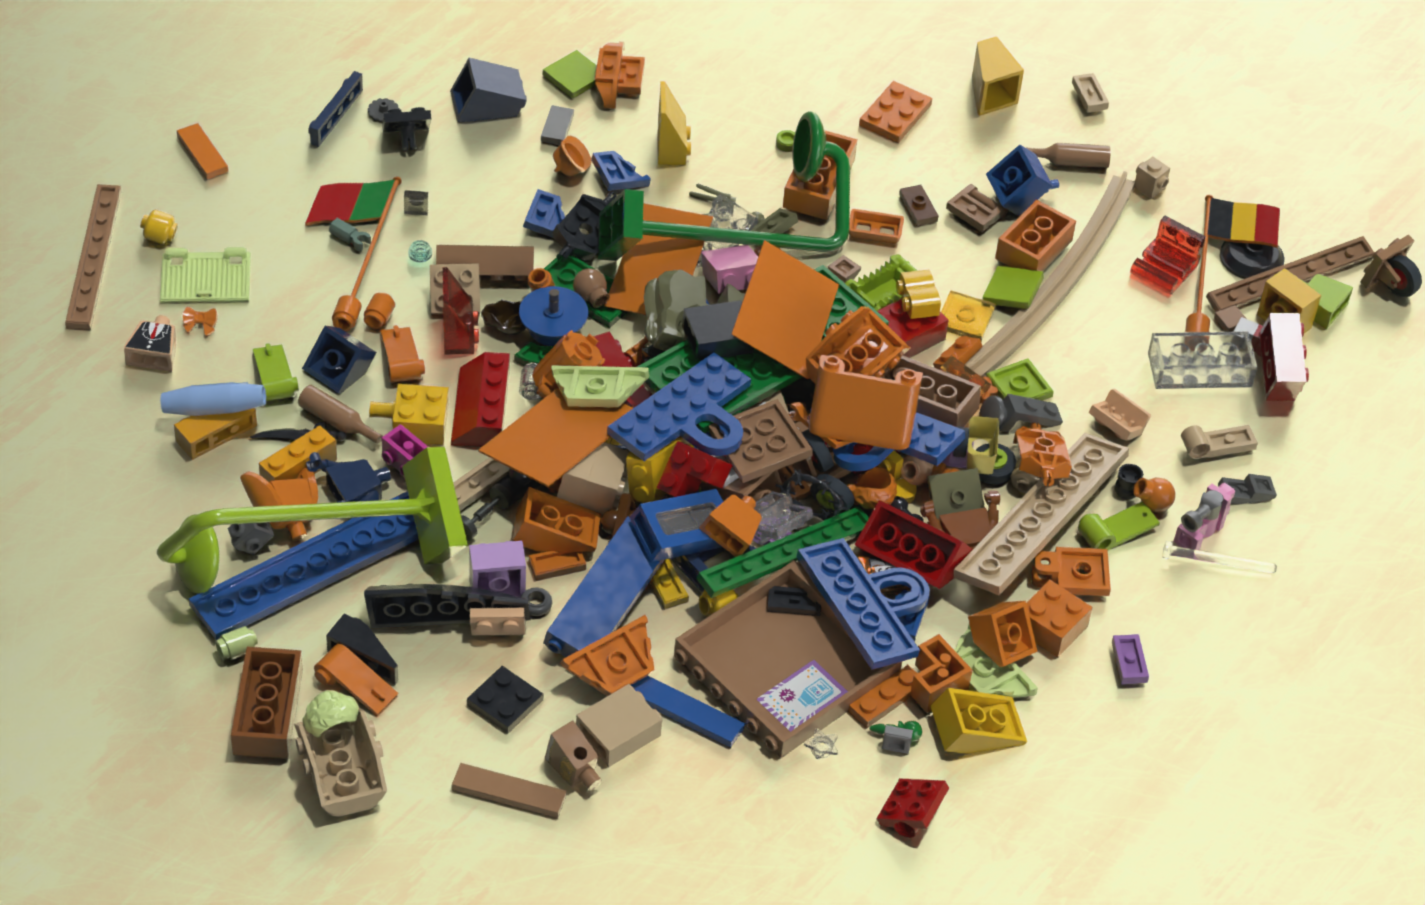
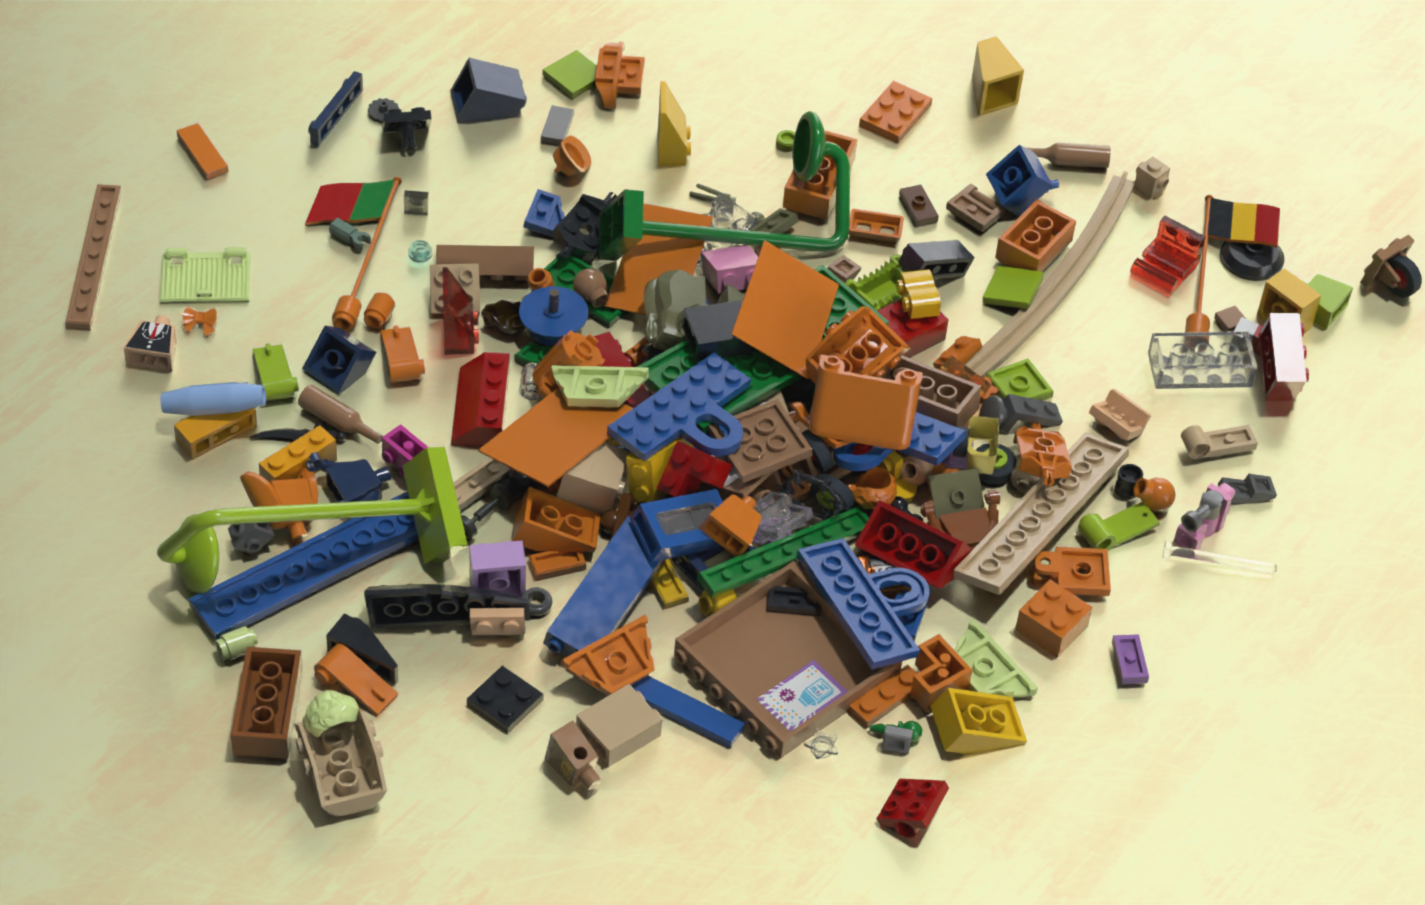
yellow head [140,209,178,245] -> none
yellow brick [369,384,449,445] -> none
medium nougat tile [452,763,567,818] -> none
blue wing [591,151,651,191] -> none
clear yellow tile [941,290,996,342] -> none
orange slope [968,601,1038,667] -> none
tan plate [1071,73,1109,113] -> none
medium nougat tile [1206,236,1375,312] -> none
none -> black brick [898,240,975,279]

